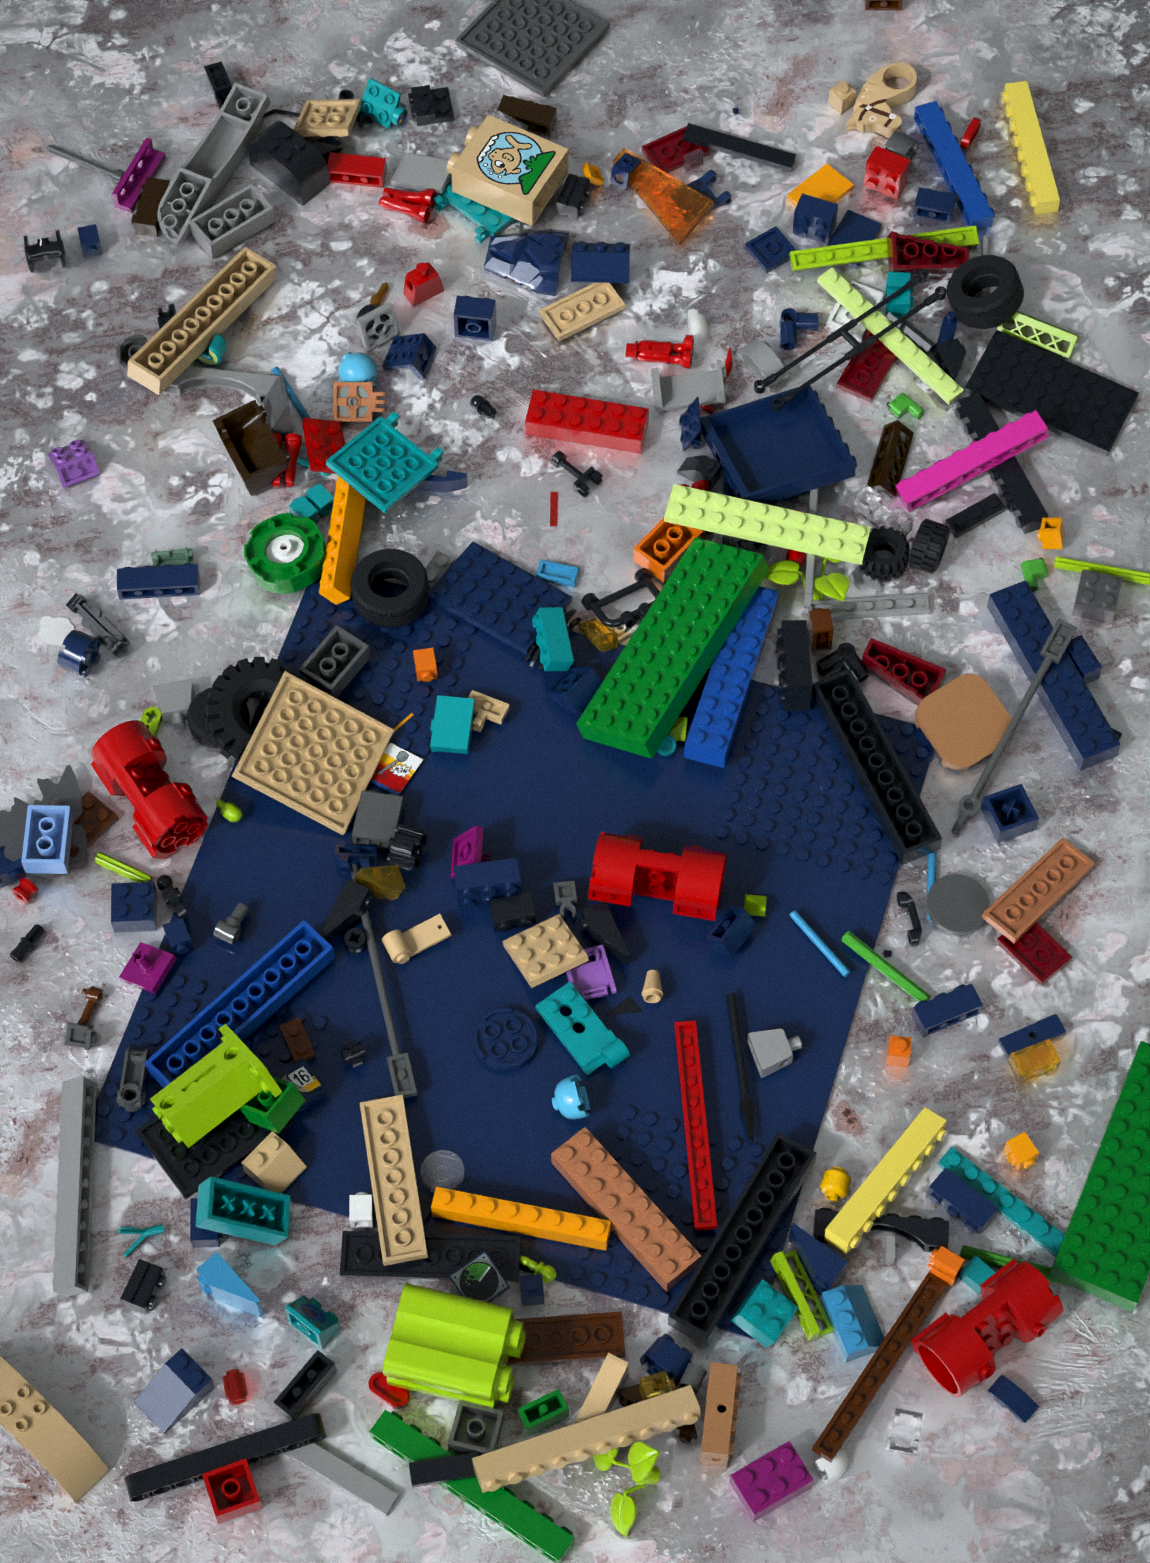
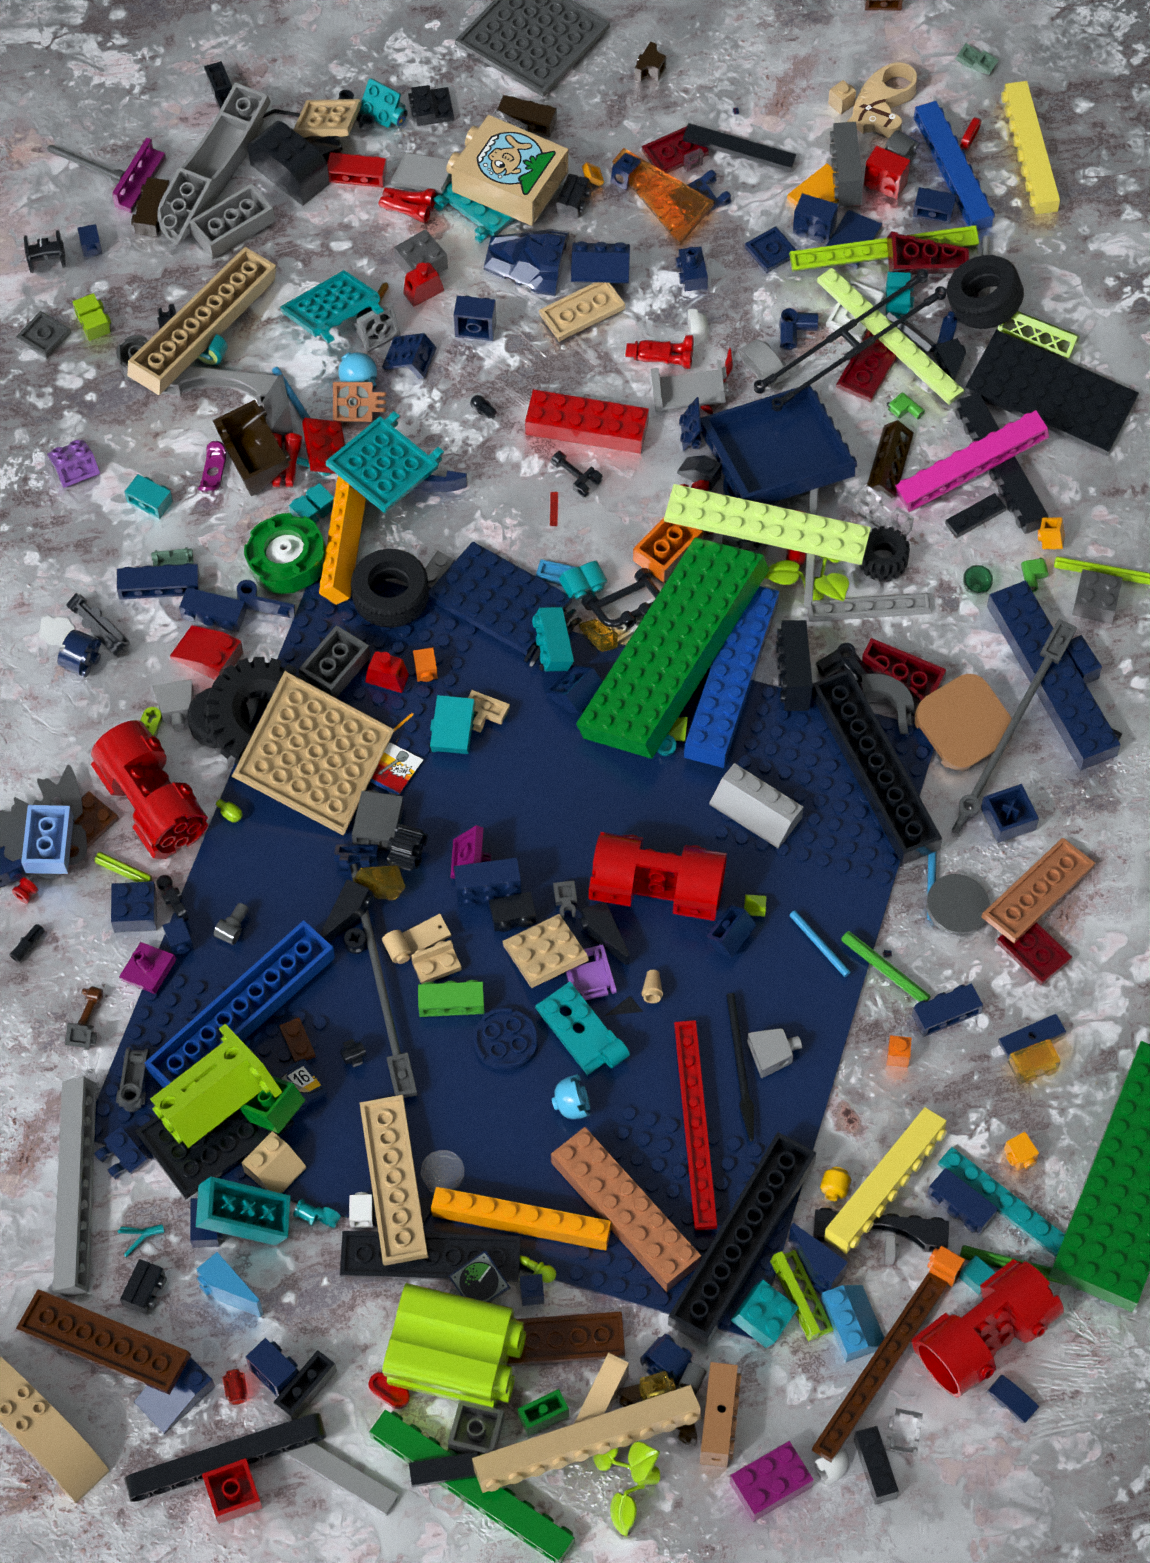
teal slope [285,1295,340,1349] -> none
reddish brown brick [807,608,834,652] -> none
black bar [896,891,922,947] -> none
black tyre [909,519,950,574] -> none
none -> dark grey tile [16,311,71,359]
none -> reddish brown plate [16,1289,191,1395]
none -> lime piece [72,293,112,341]
none -> dark blue plate [94,1126,149,1180]
none -> teal brick [124,474,173,519]
none -> red slope [170,625,243,680]
none -> dark blue brick [179,587,246,632]
none -> magenta piece [198,441,226,492]
none -> dark blue door [237,580,295,619]
none -> dark blue brick [245,1338,299,1397]
none -> teal plate [280,270,384,343]
none -> teal connector [293,1199,341,1228]
none -> red torso [365,651,409,693]
none -> flat silver brick [394,229,448,274]
none -> tan bracket [411,940,462,984]
none -> bright green brick [418,980,484,1017]
none -> teal brick [559,560,608,600]
none -> dark brown brick [634,41,666,82]
none -> dark blue brick [675,246,708,292]
none -> light grey slope [709,763,803,848]
none -> dark grey brick [830,121,862,206]
none -> black brick [853,1426,899,1505]
none -> dark grey arch [862,674,915,735]
none -> sand green slope [955,43,999,75]
none -> clear green hair [962,565,993,595]

